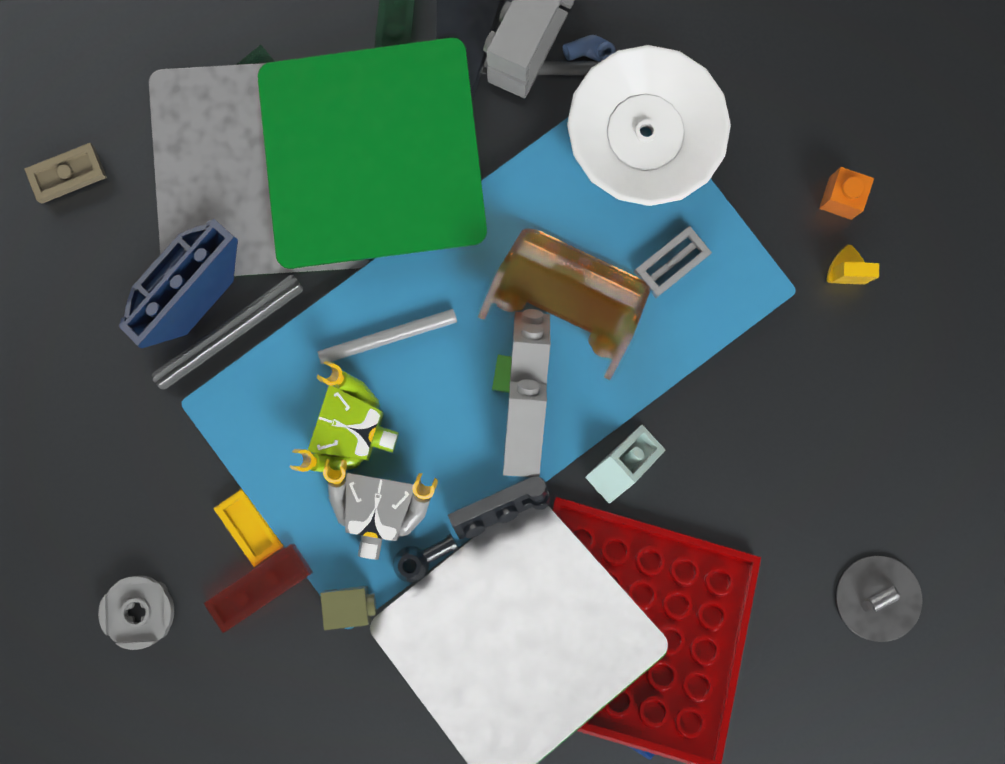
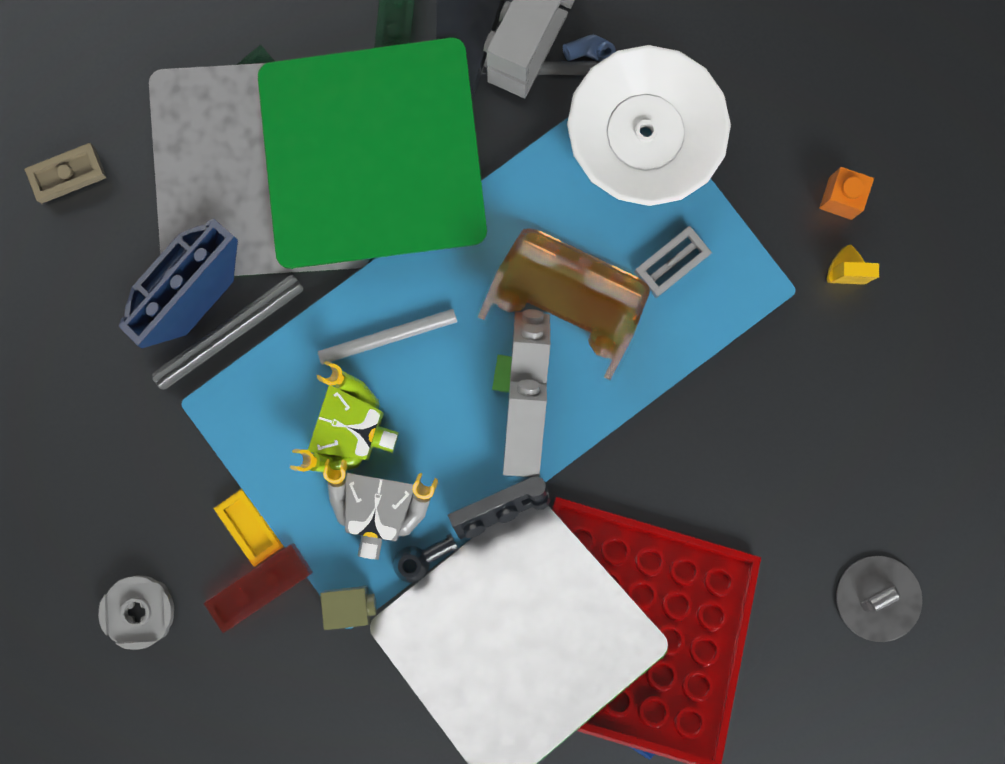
light aqua slope [585,425,665,504] -> none

